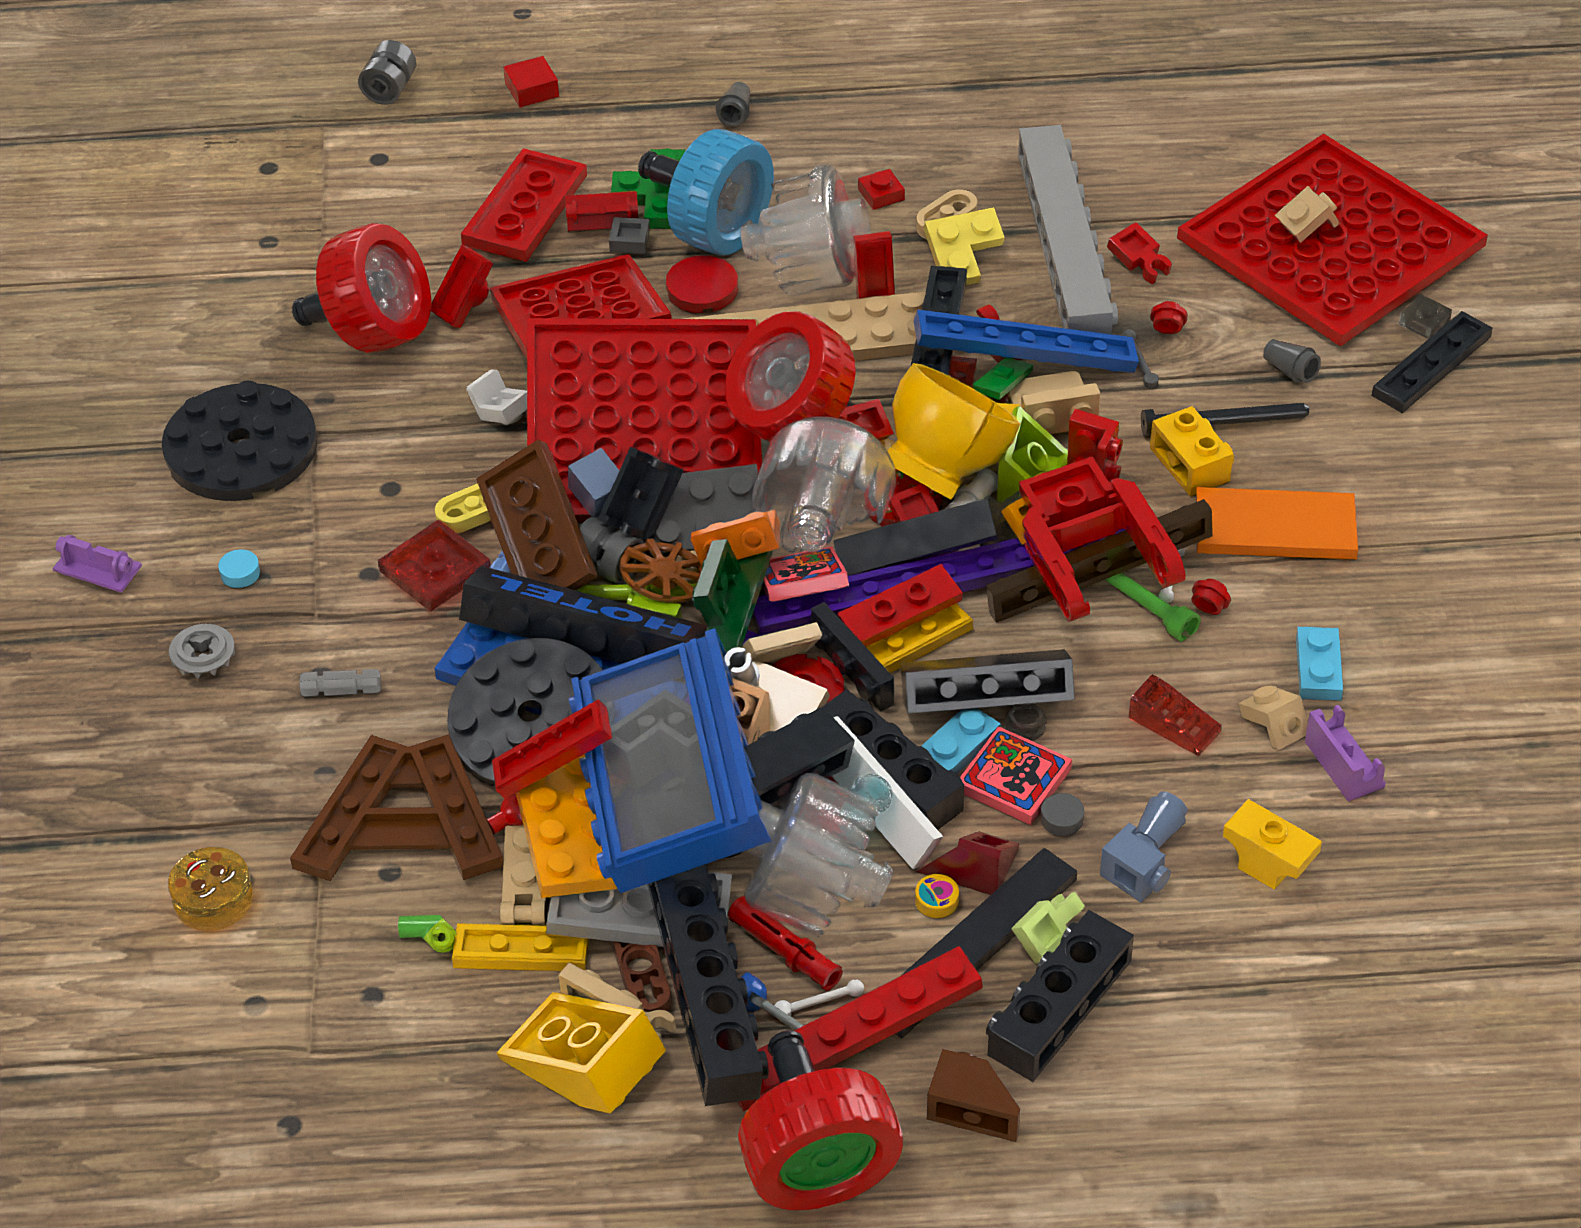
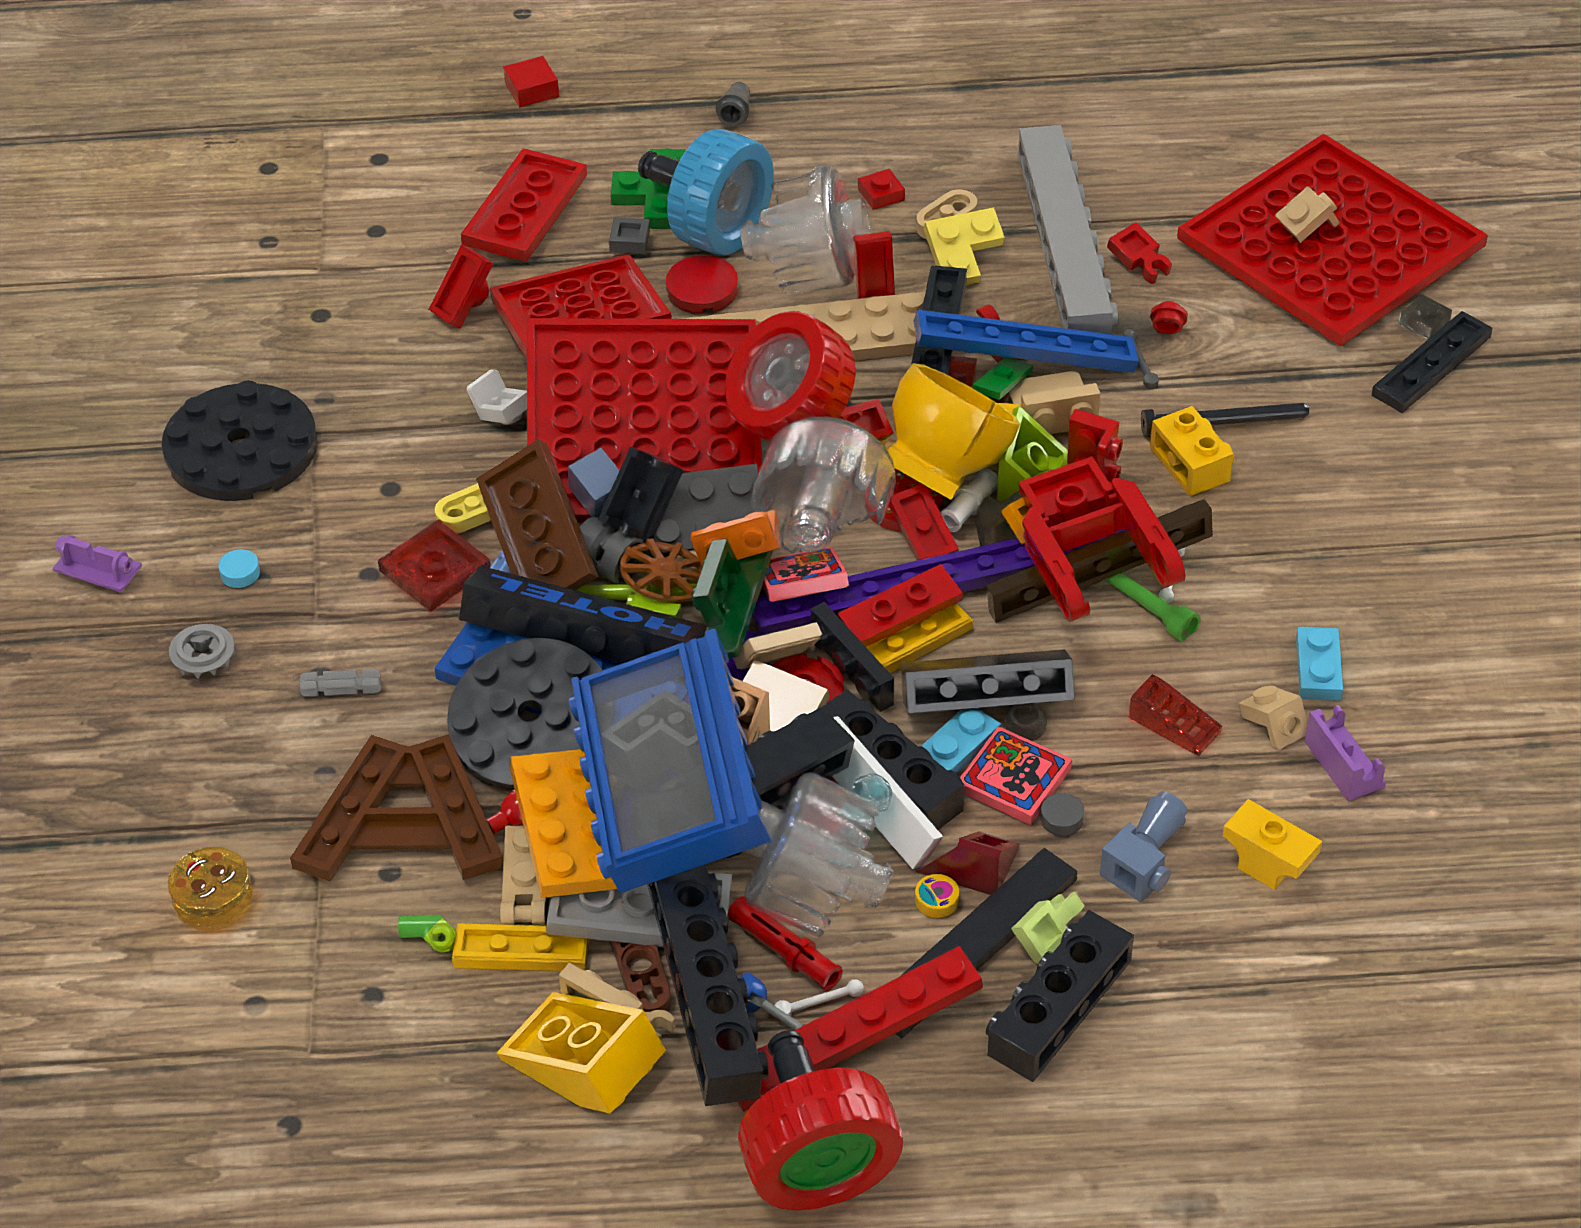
red wheel [292,223,431,353] -> none
dark grey wheel [358,40,417,105] -> none
red plate [492,699,612,799] -> none
red hinge [565,191,639,232] -> none
light grey axle [724,647,760,687] -> none
black tile [833,498,998,576] -> none
reddish brown slope [927,1049,1020,1142] -> none
red plate [1191,578,1231,615] -> none
orange tile [1196,487,1358,560] -> none
dark grey cone [1263,339,1321,383] -> none

